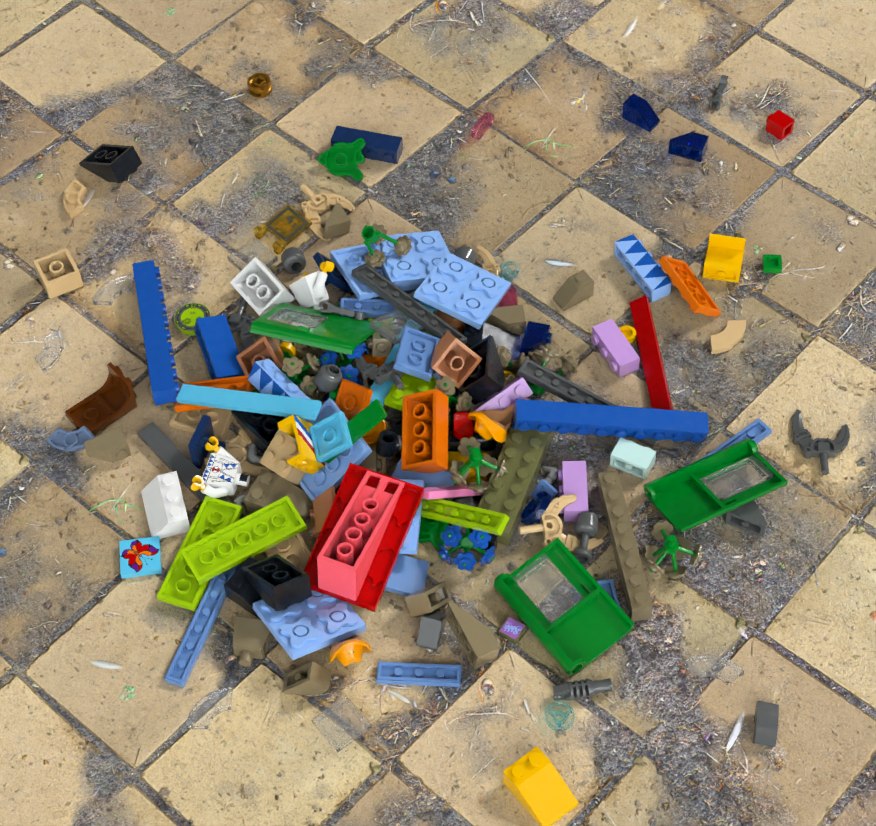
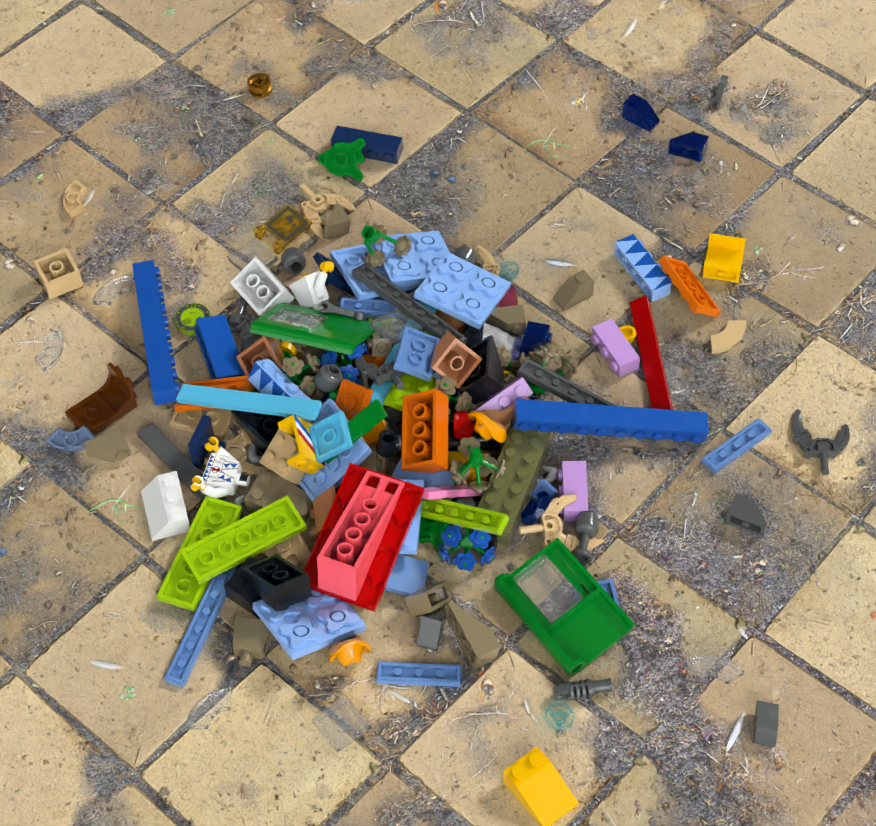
black slope [79,144,142,183] -> none
medium azure tile [119,536,162,579] -> none
dark tan slope [283,661,331,696] -> none
clear pink tile [471,112,494,140] -> none
tile [498,616,527,645] -> none
dark tan brick [597,470,653,622] -> none
light aqua brick [610,437,656,480] -> none
green piece [643,438,788,533] -> none
dark tan plant [644,520,703,579] -> none
green plate [762,254,782,273] -> none
red brick [766,110,795,141] -> none

